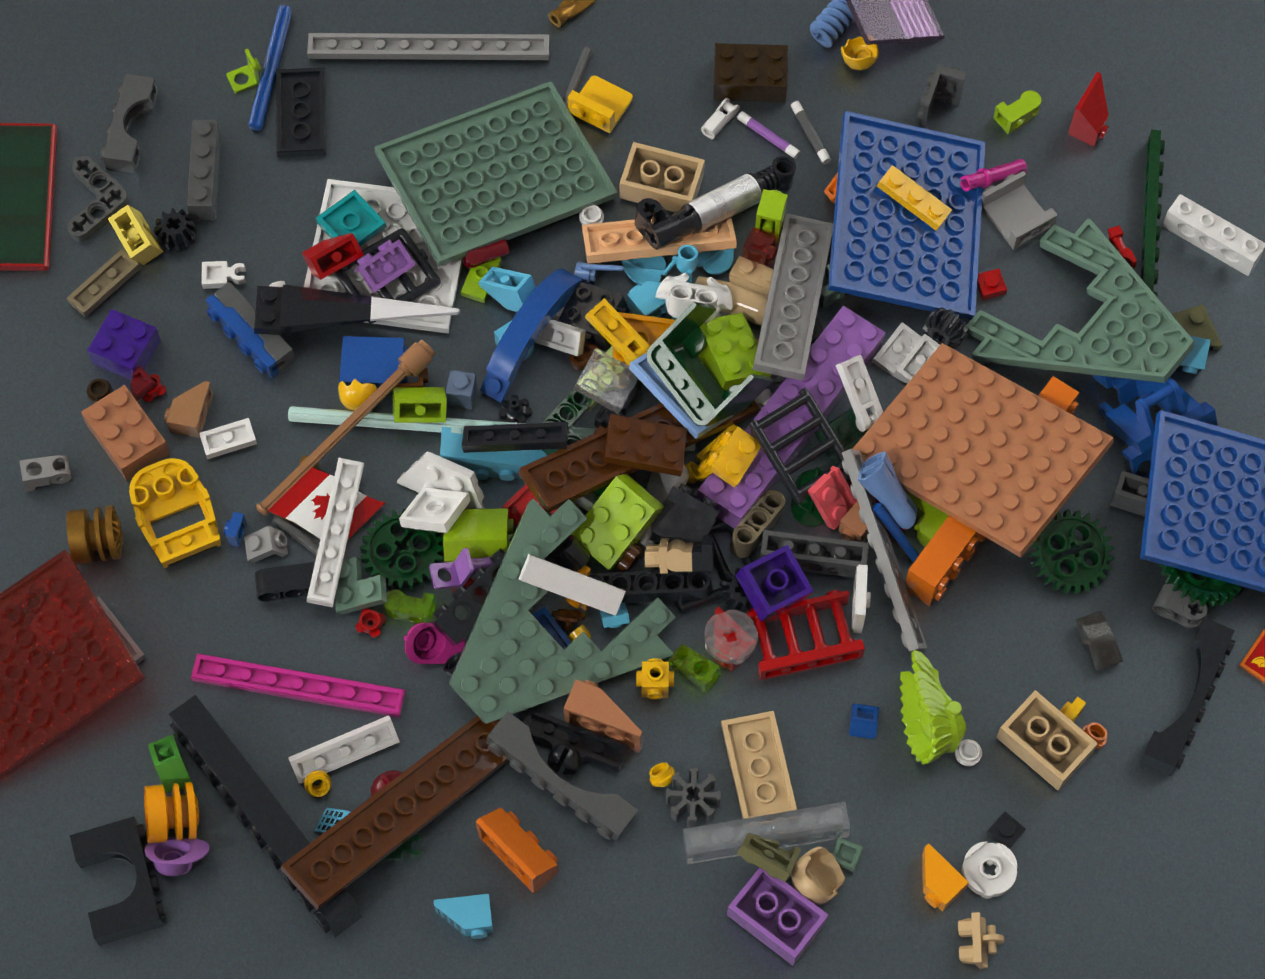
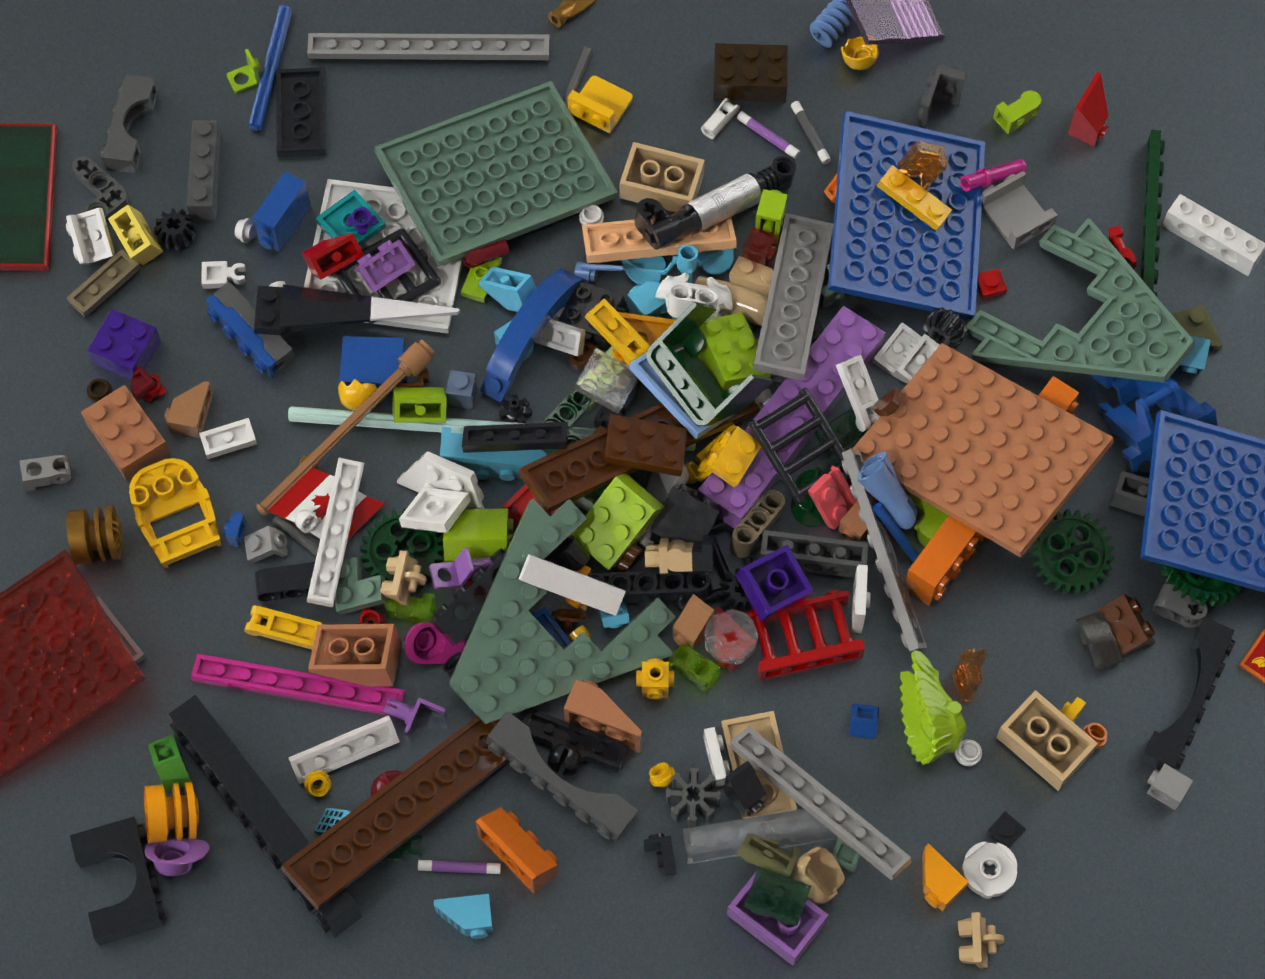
none -> white bracket [66,208,115,264]
none -> white plate [235,218,256,243]
none -> yellow plate [244,605,322,650]
none -> blue brick [252,172,311,252]
none -> white hinge [295,510,318,533]
none -> nougat slope [308,624,402,687]
none -> dark purple plate [347,207,377,235]
none -> tan hips [380,551,427,605]
none -> medium lavender bracket [383,696,447,734]
none -> medium lavender bar [418,860,501,874]
none -> black bracket [644,833,676,876]
none -> medium nougat slope [673,595,715,652]
none -> white plate [703,727,730,788]
none -> black slope [724,760,767,818]
none -> light grey plate [730,726,911,881]
none -> clear green bracket [744,867,811,926]
none -> reddish brown tile [872,388,902,416]
none -> clear orange bracket [898,141,948,190]
none -> clear orange bracket [952,649,987,703]
none -> reddish brown bracket [1097,594,1156,657]
none -> light grey brick [1147,764,1193,810]

